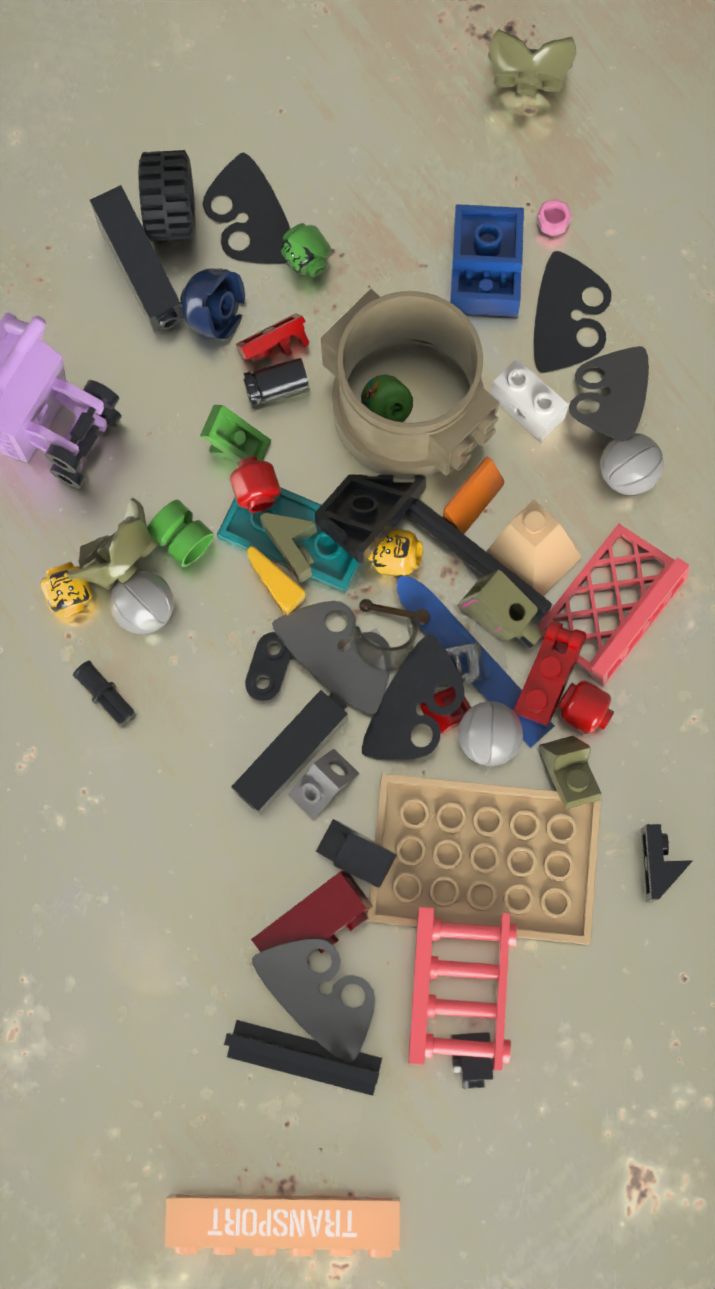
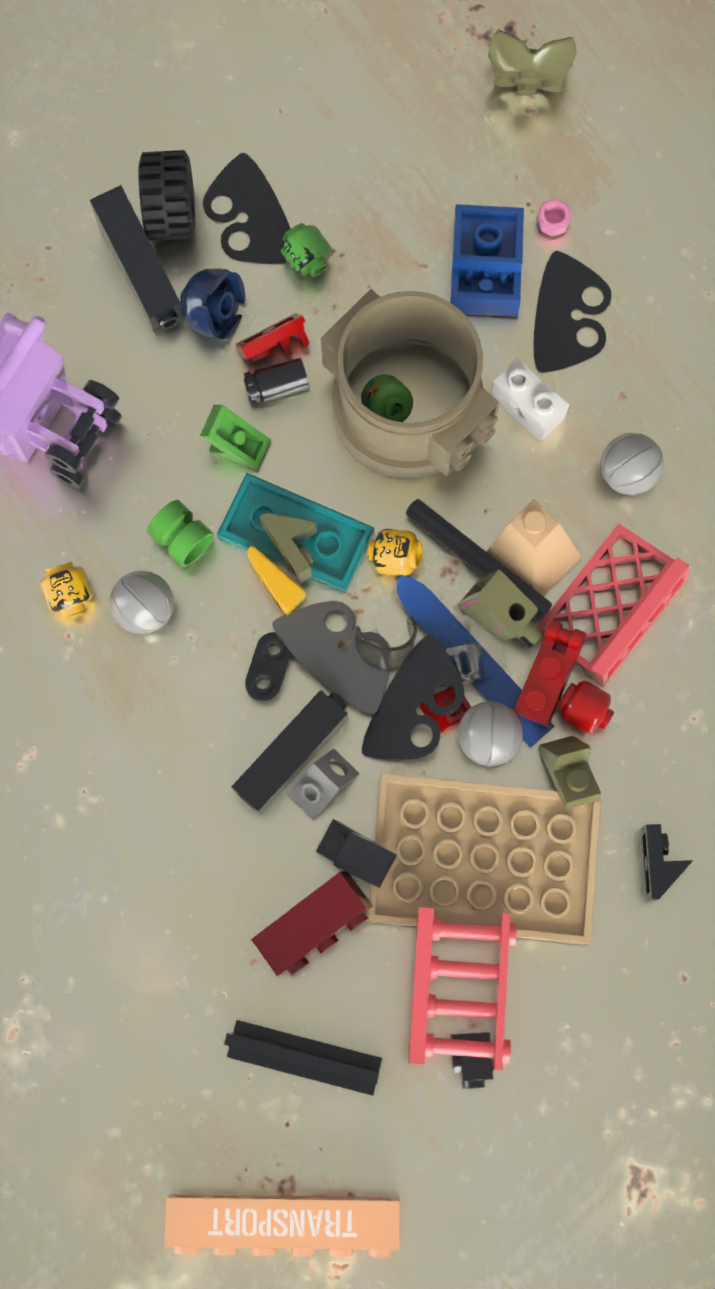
olive brick [67,498,158,591] -> none
black axle [73,660,135,725] -> none
red head [230,457,281,513] -> none
dark grey piece [252,939,375,1063] -> none
black wing [315,474,426,564] -> none
dark brown hinge [359,599,431,625] -> none
orange slope [443,457,504,534] -> none
dark grey piece [569,346,649,441] -> none

